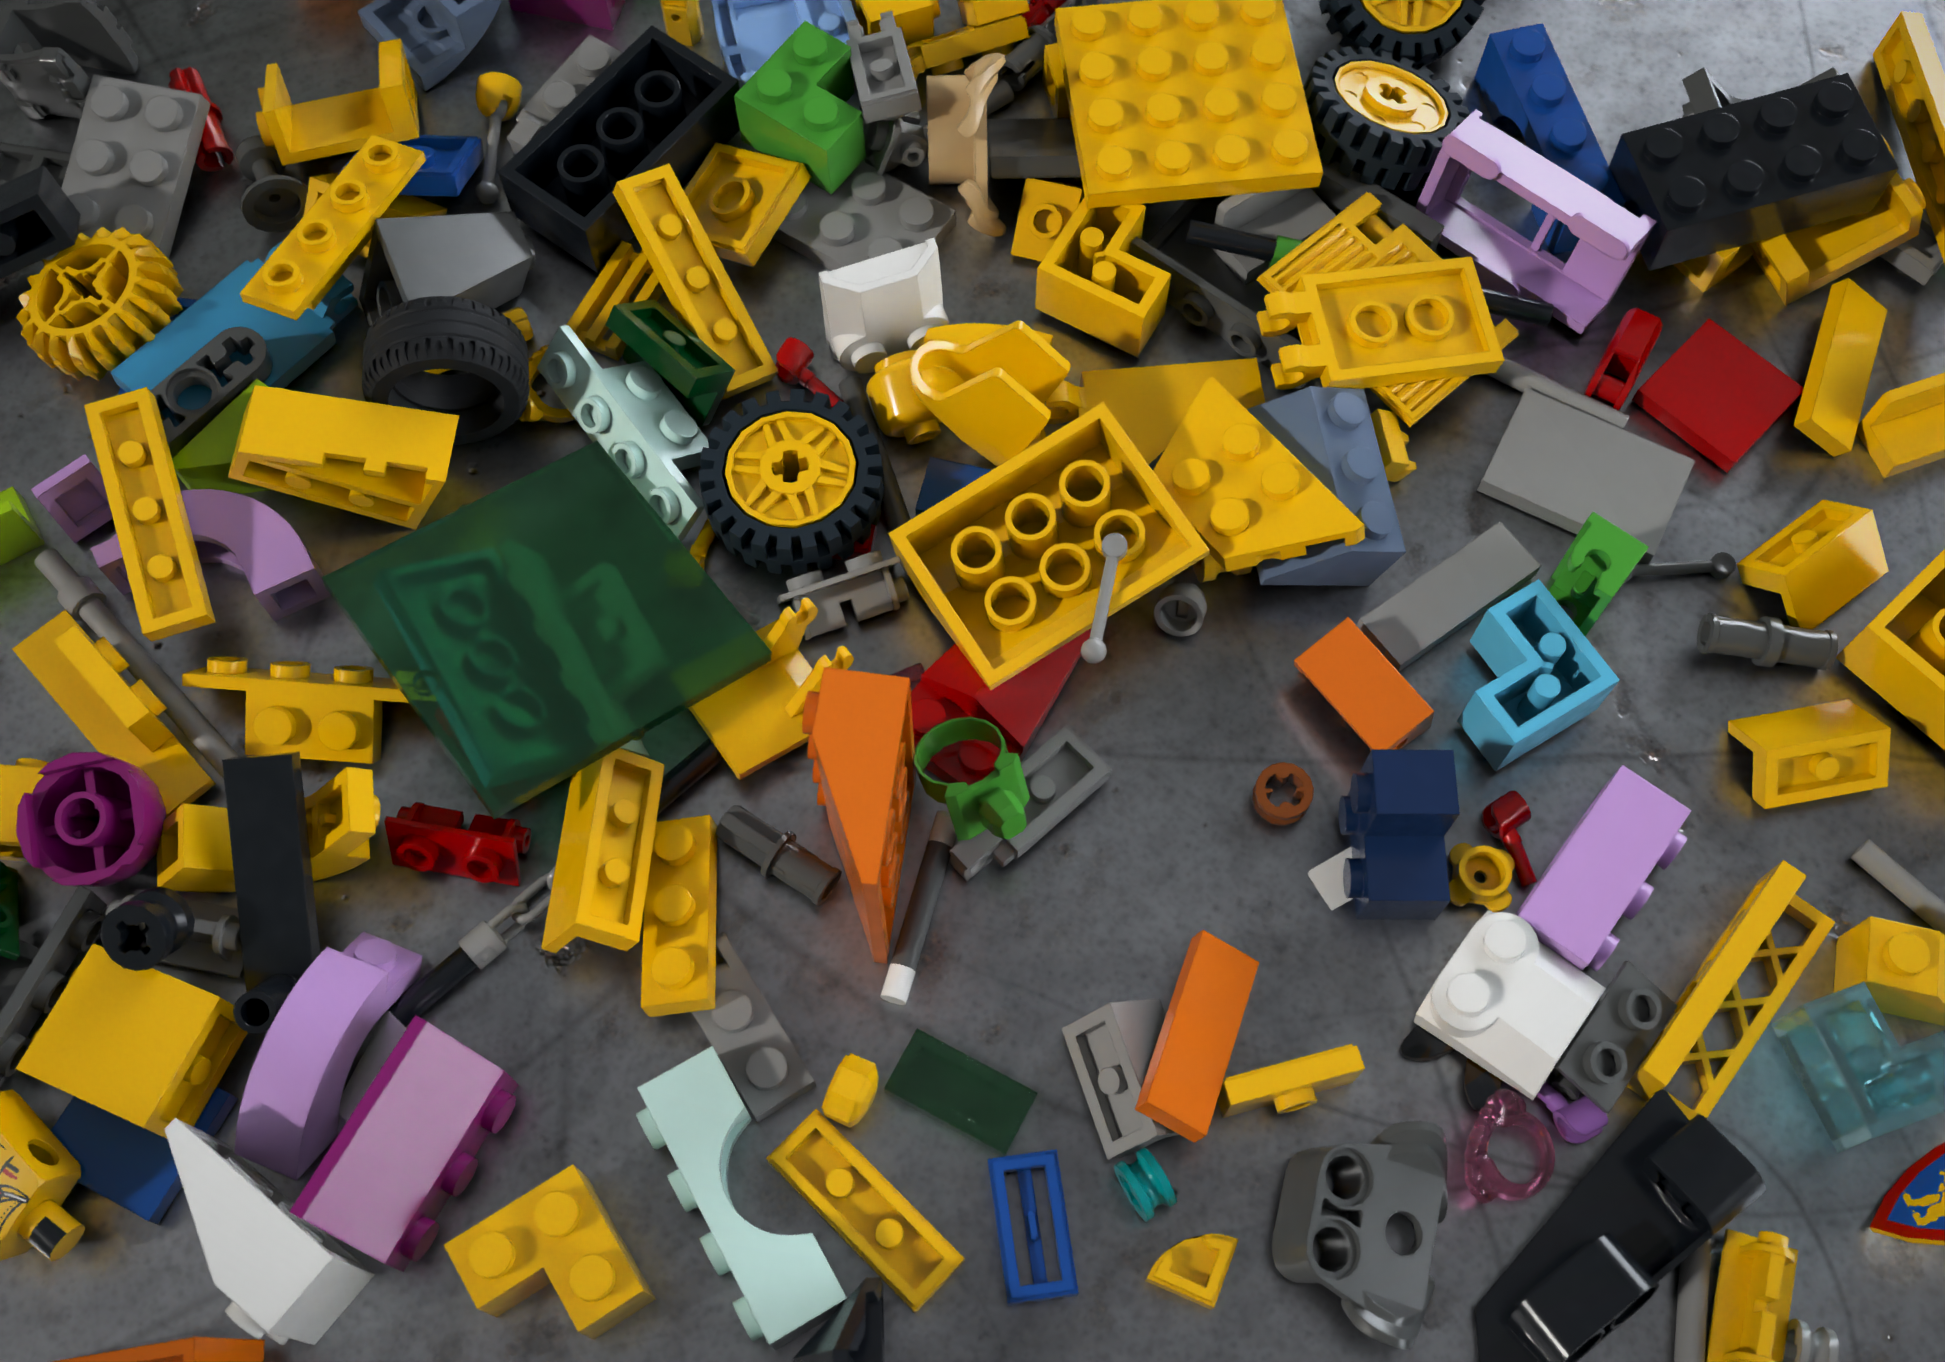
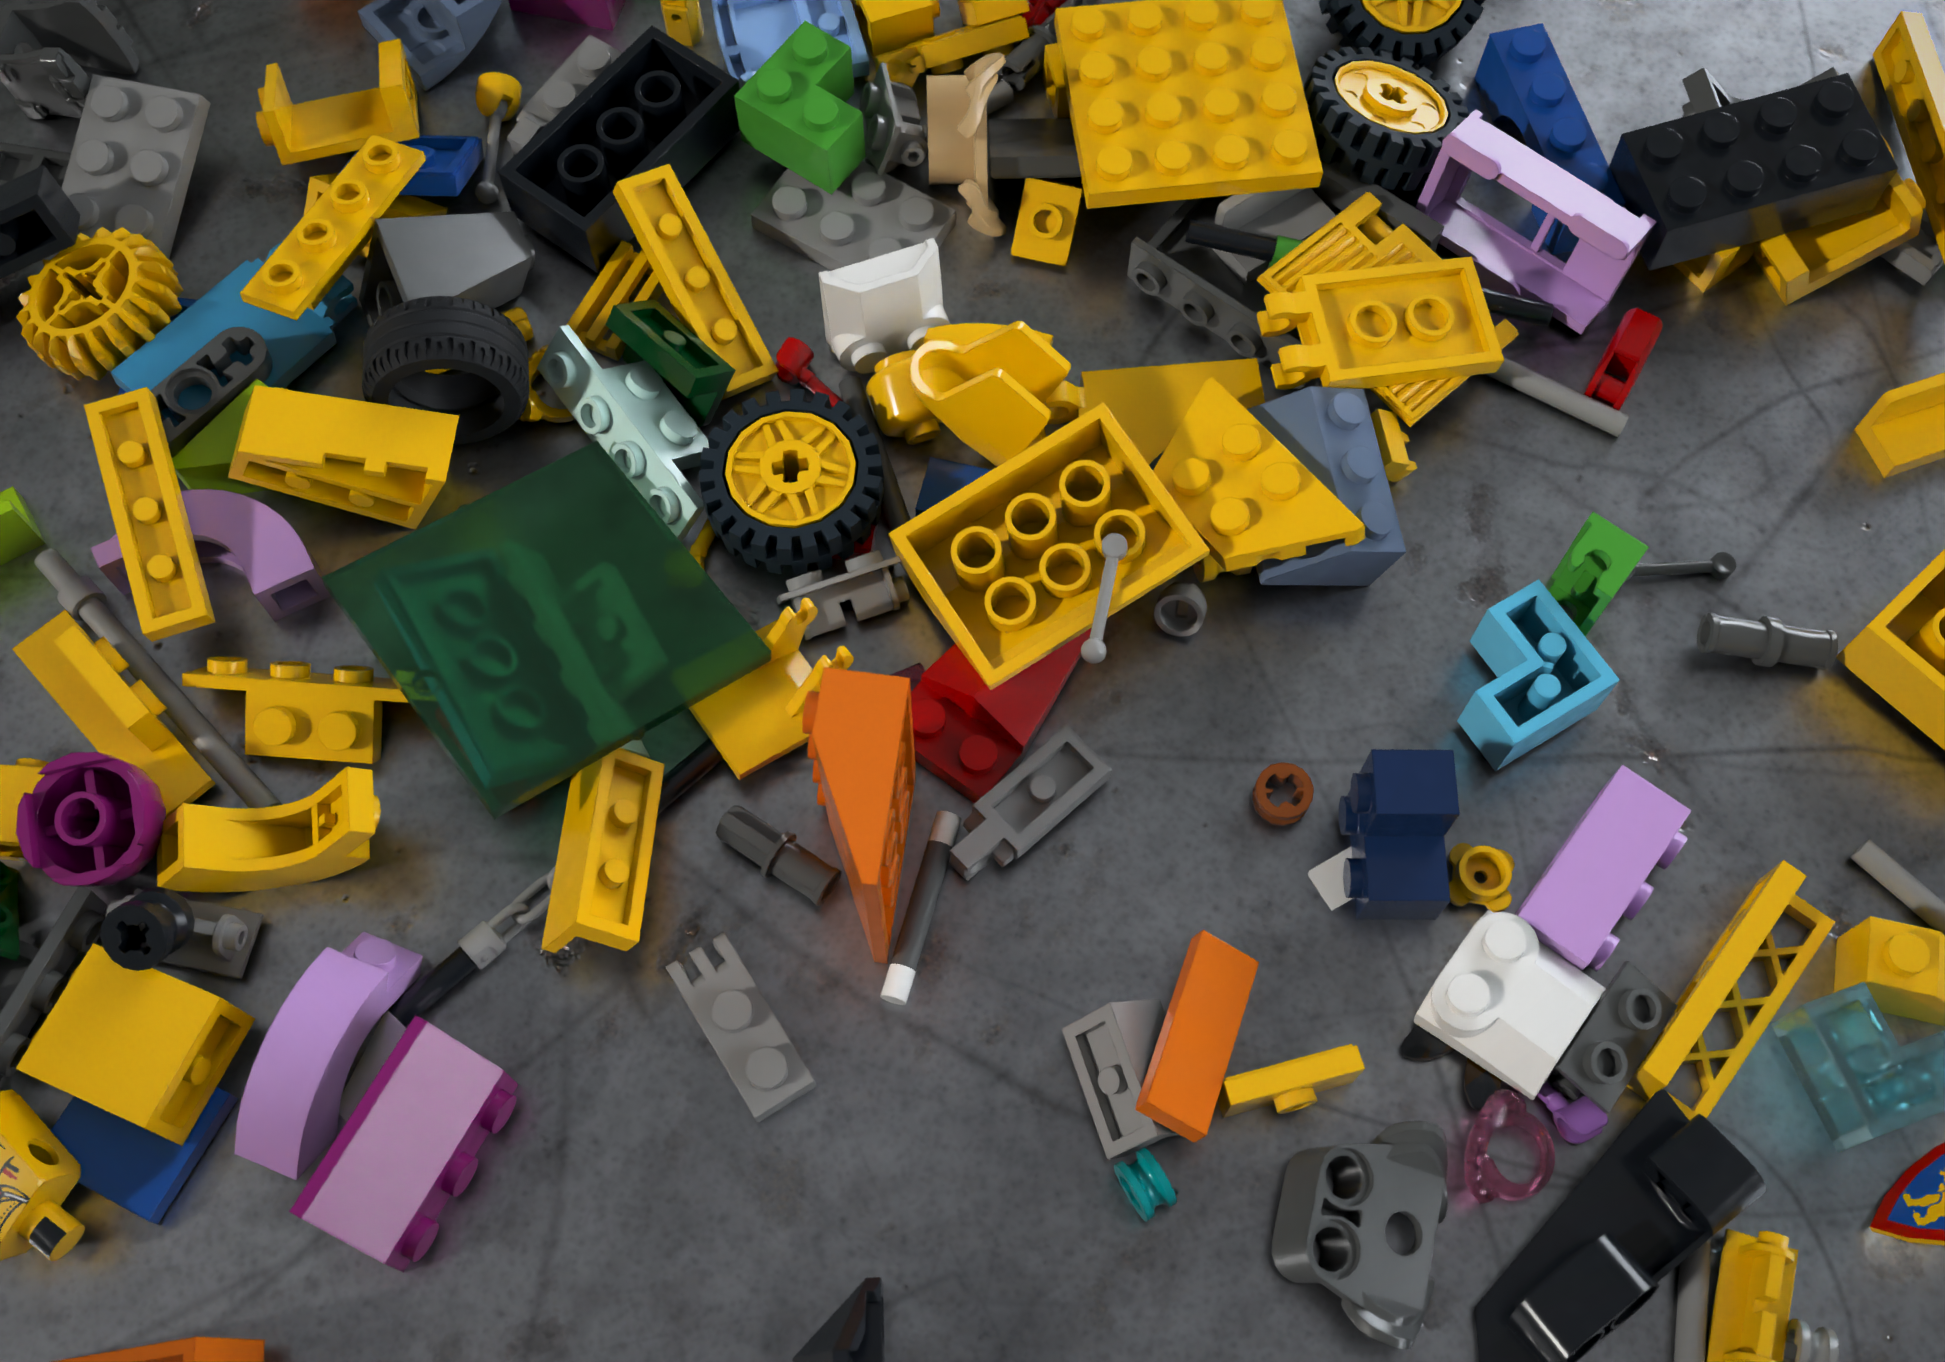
lavender tile [31,454,113,543] -> none
white slope [164,1118,375,1345] -> none
red axle [168,67,234,172] -> none
black piece [222,752,320,1033] -> none
dark grey piece [235,135,308,232] -> none
red hinge [384,802,531,887] -> none
yellow brick [444,1164,656,1340] -> none
light aqua arch [636,1046,847,1350] -> none
yellow plate [641,815,717,1017] -> none
yellow tile [684,143,811,267] -> none
yellow tile [766,1109,965,1314] -> none
yellow tile [821,1053,879,1128] -> none
light grey hinge [846,11,922,124] -> none
clear green tile [884,1028,1038,1157] -> none
bright green piece [914,717,1030,841] -> none
blue tile [987,1149,1079,1306] -> none
yellow brick [1035,197,1171,357] -> none
yellow tile [1145,1233,1239,1310] -> none
orange hinge [1294,617,1434,751] -> none
light grey tile [1357,522,1541,672] -> none
light grey tile [1477,388,1696,563] -> none
red hand [1481,790,1538,887] -> none
red tile [1632,318,1804,473] -> none
yellow panel [1728,699,1891,809] -> none
yellow panel [1737,499,1889,629] -> none
yellow tile [1793,278,1887,457] -> none

